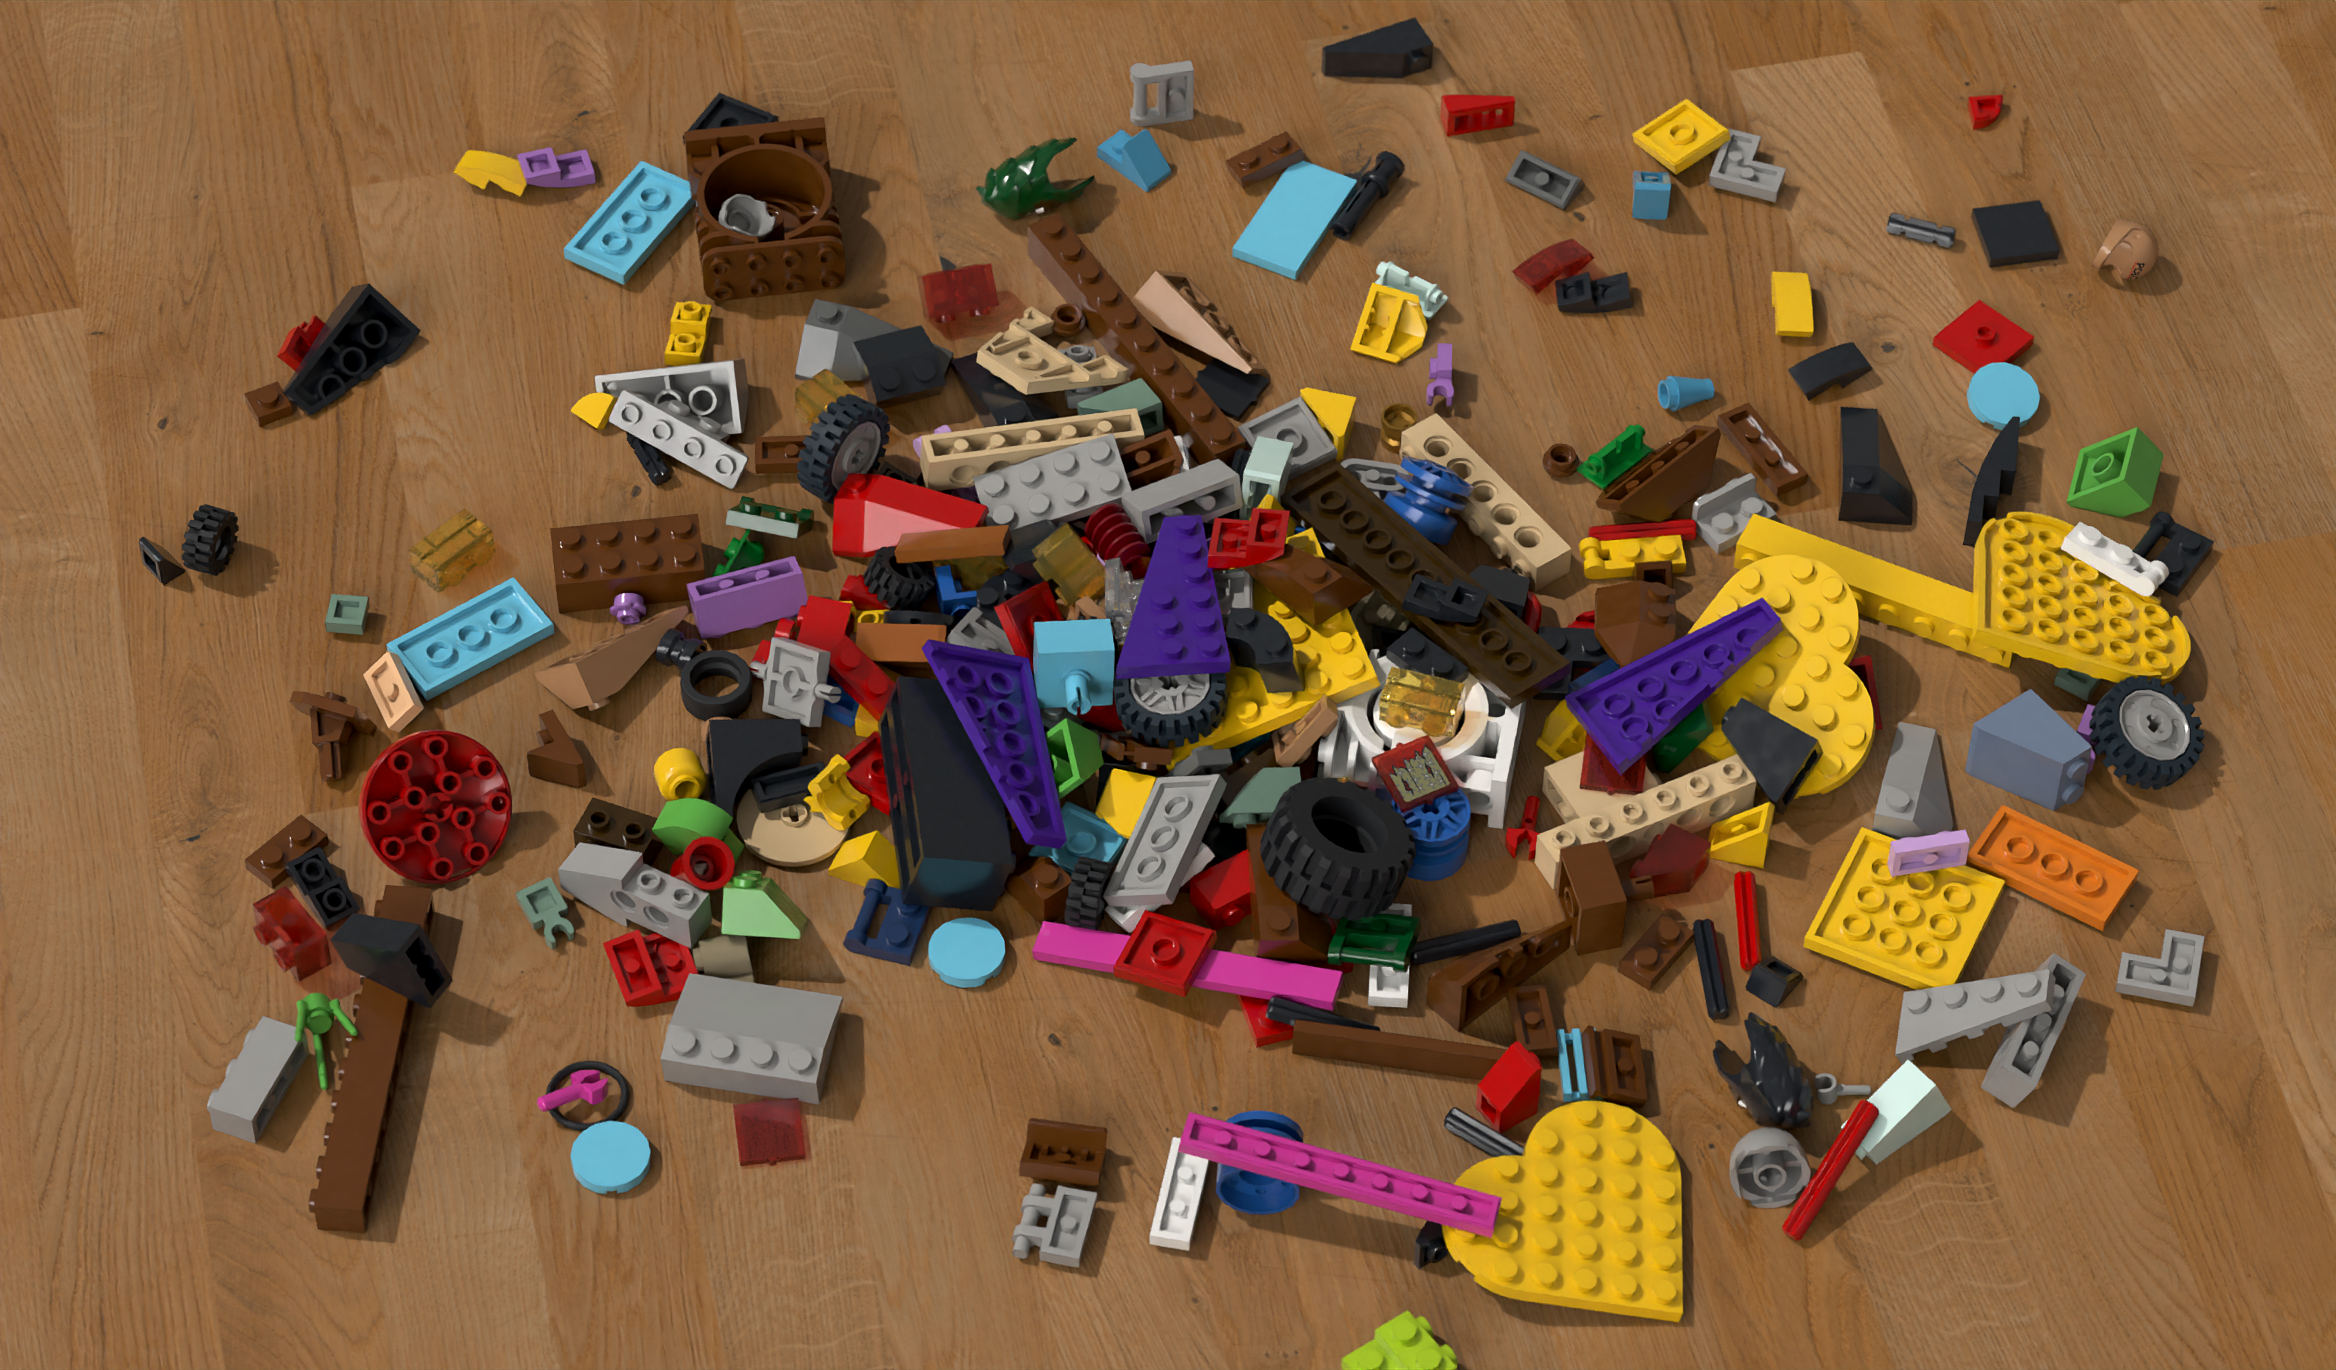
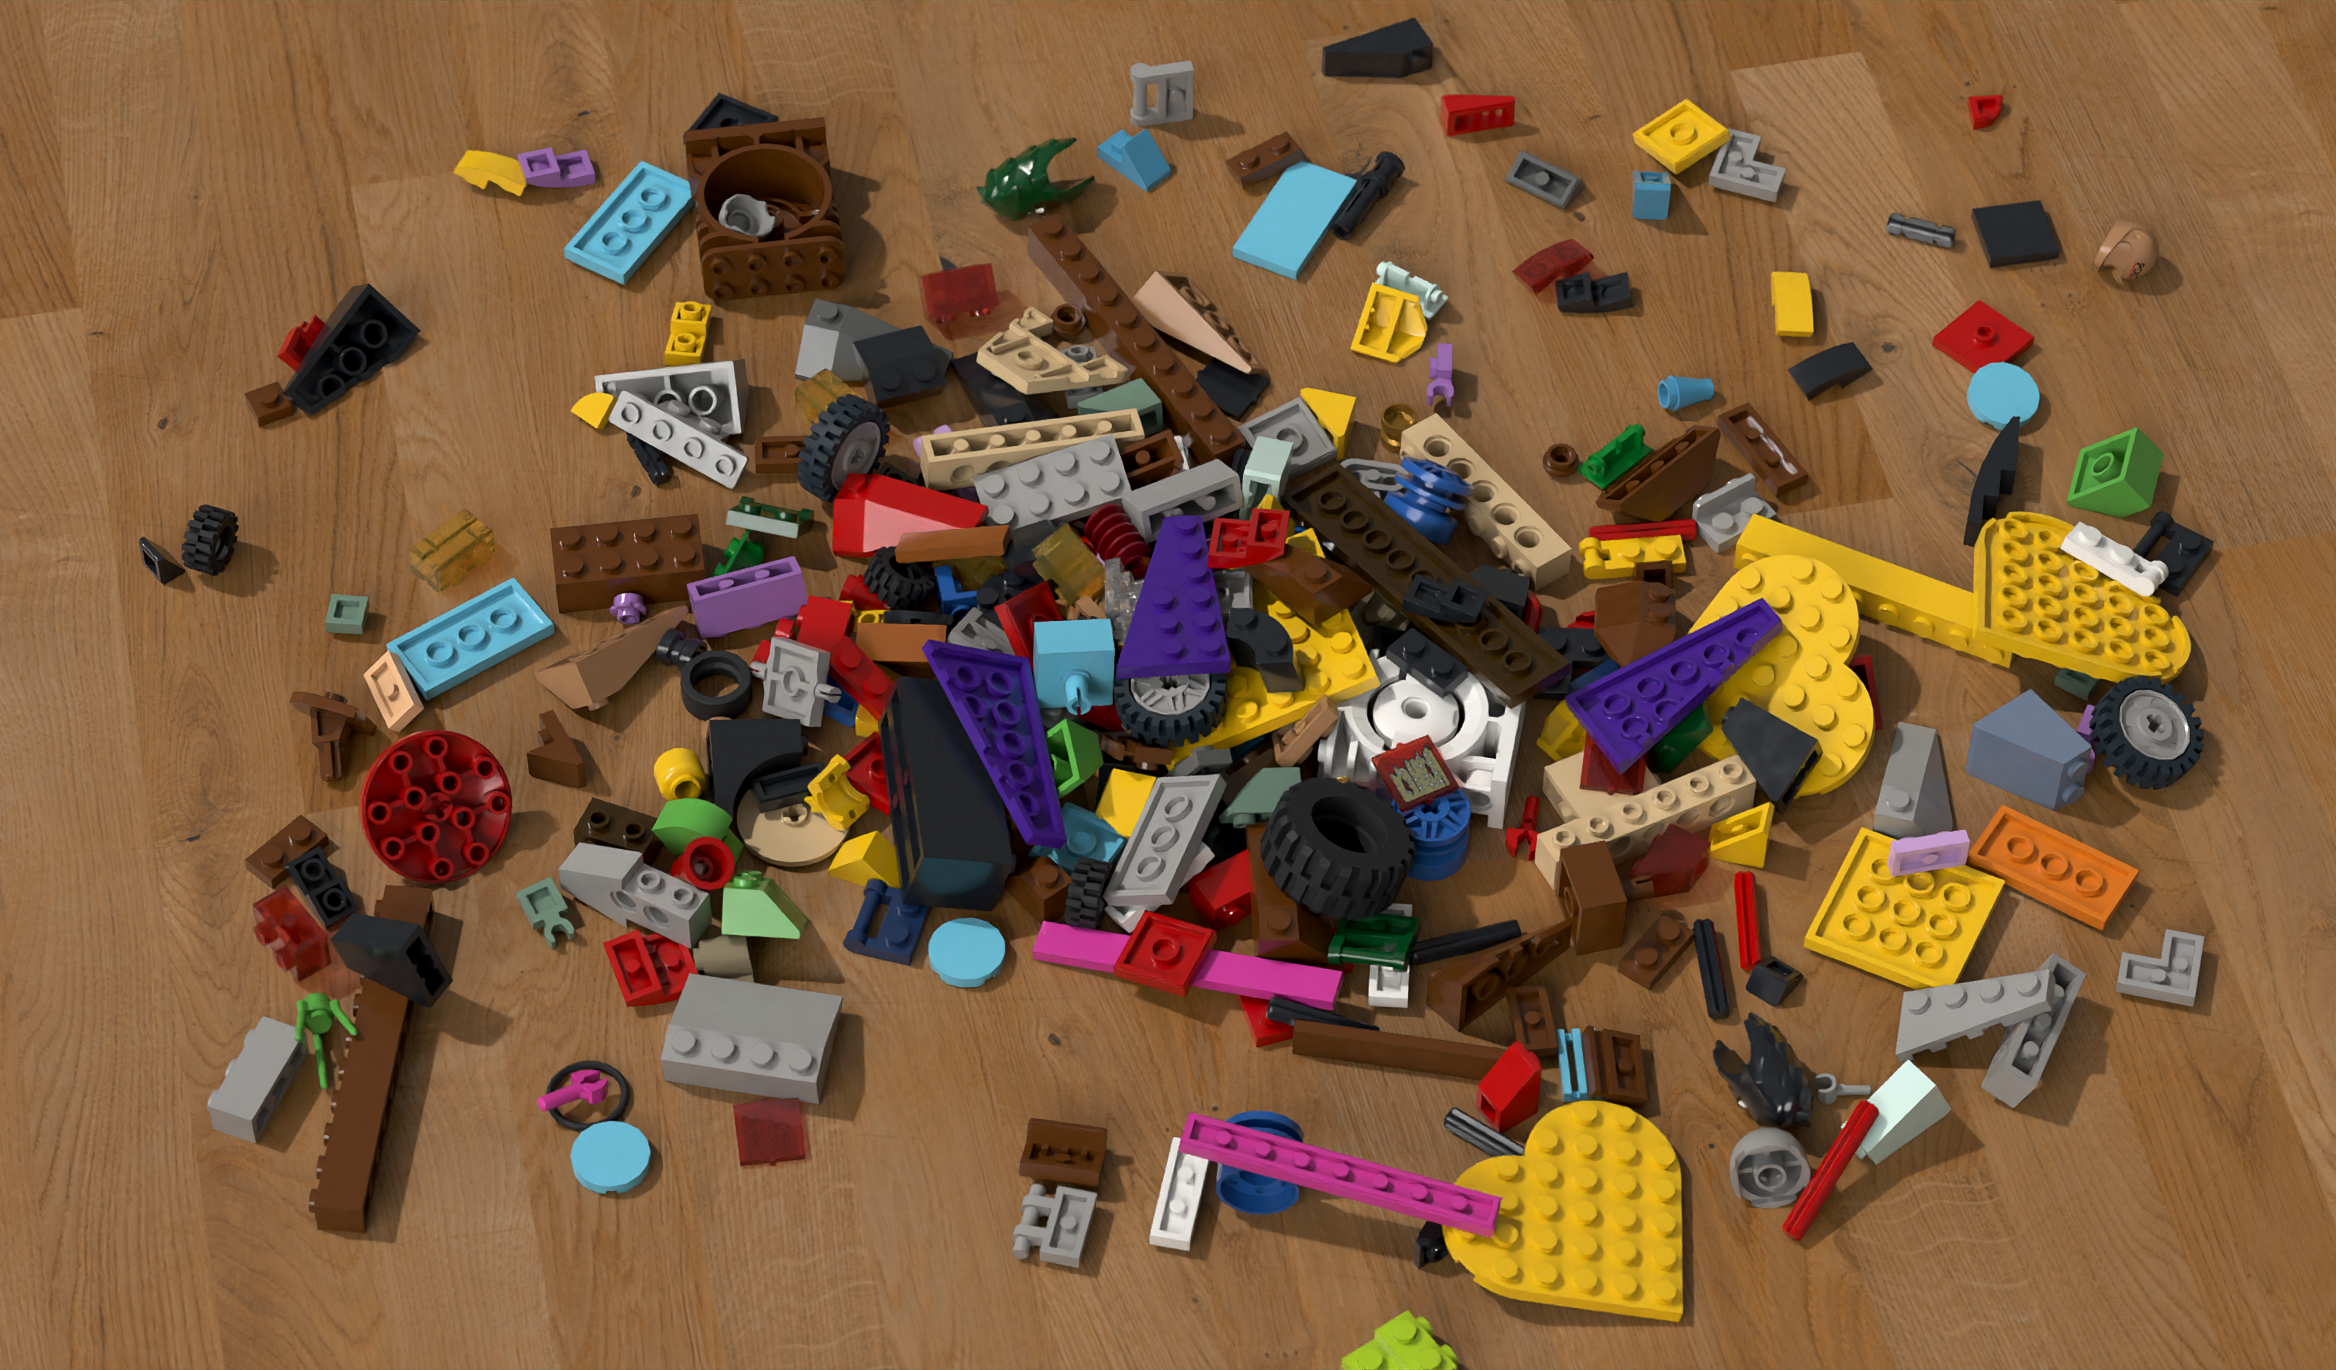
clear yellow brick [1379,667,1466,738] -> none
black wedge [1838,407,1912,525] -> none

